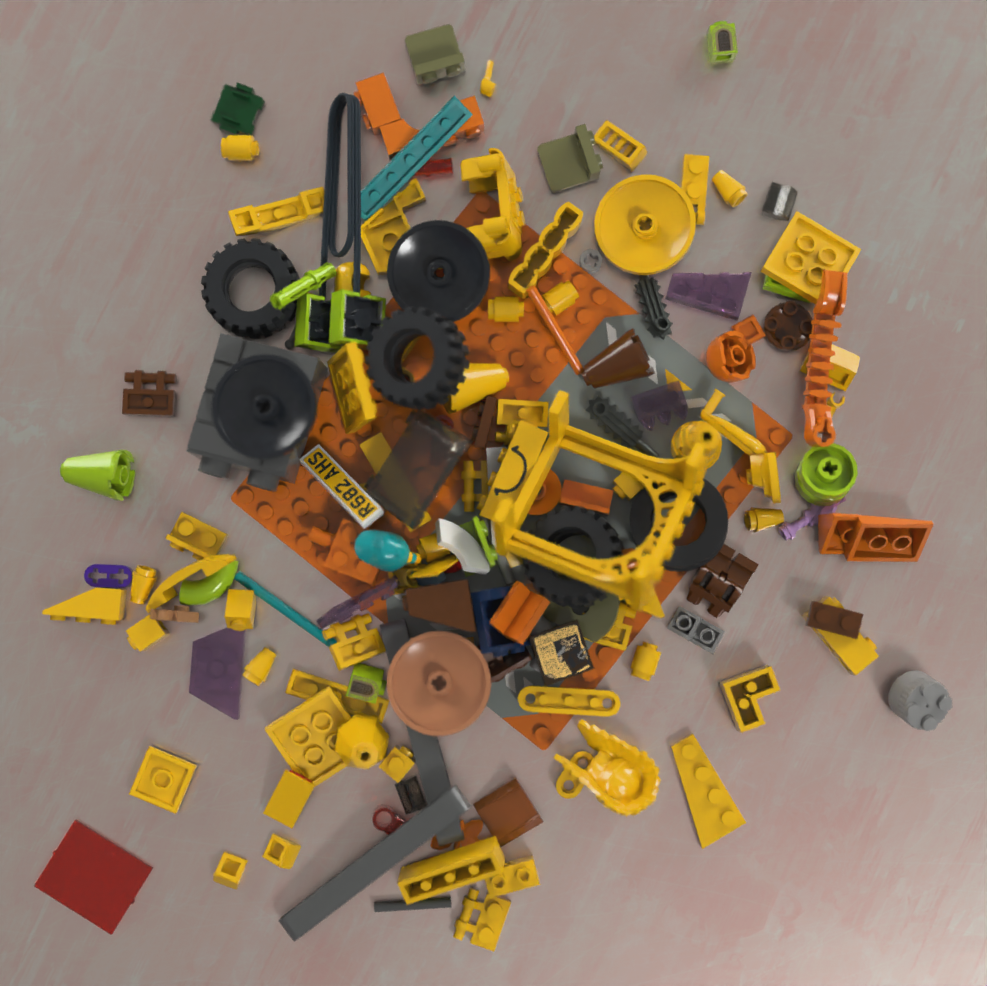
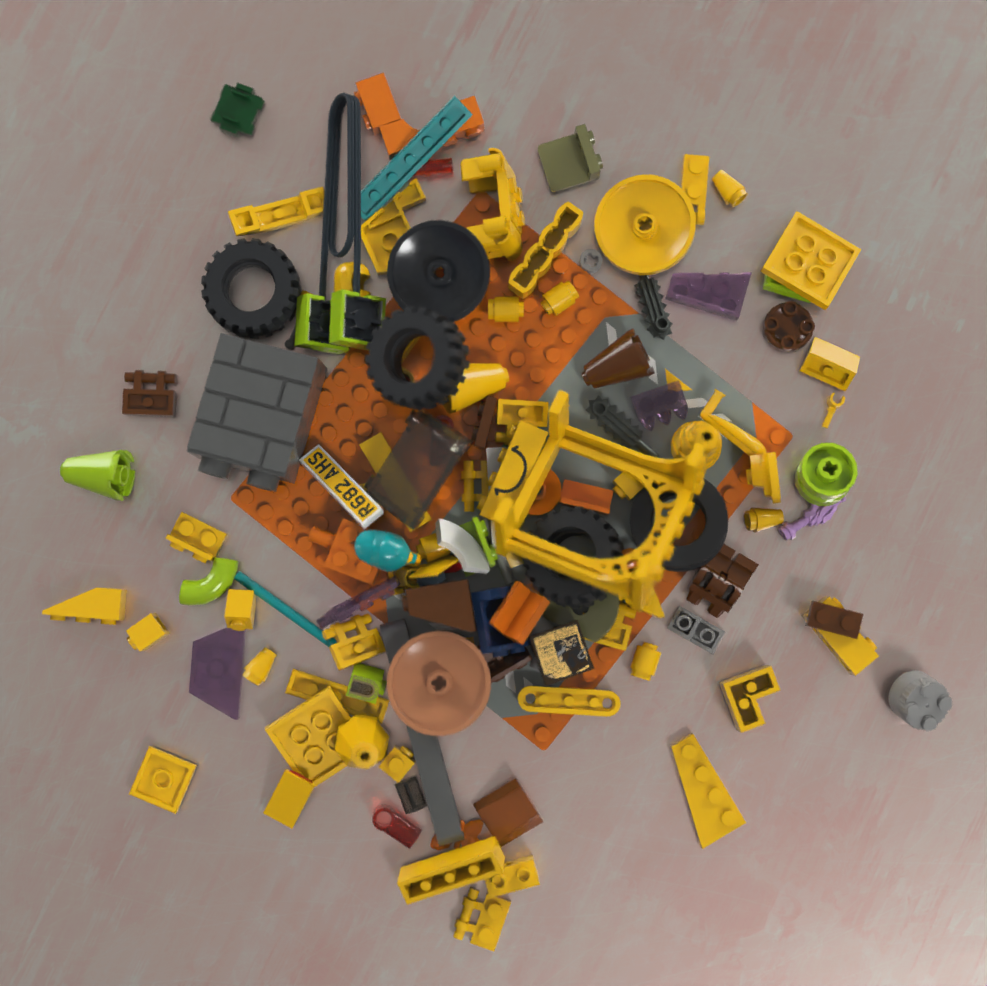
clear red piece [34,819,153,935] -> none
dark purple beam [84,564,133,588] -> none
yellow cone [130,565,158,605] -> none
yellow slope [145,554,237,613] -> none
medium nougat plate [150,605,199,623] -> none
black dish [212,354,318,460] -> none
yellow slope [213,852,247,890] -> none
yellow brick [221,135,259,161] -> none
yellow slope [262,833,301,869] -> none
lime pin [270,262,336,310] -> none
dark grey beam [278,785,472,941] -> none
yellow plate [327,342,377,434] -> none
dark grey bar [374,897,452,912] -> none
olive bracket [405,24,465,85] -> none
yellow hand [480,61,496,97] -> none
orange bar [526,285,584,375] -> none
yellow piece [554,719,661,816] -> none
yellow plate [556,751,594,799] -> none
yellow slope [594,120,647,172] -> none
orange cylinder [706,330,756,383] -> none
brick [707,21,738,63] -> none
orange tile [731,314,766,346] -> none
clear smoke piece [760,182,798,221] -> none
orange piece [802,269,847,447] -> none
orange slope [818,513,934,562] -> none

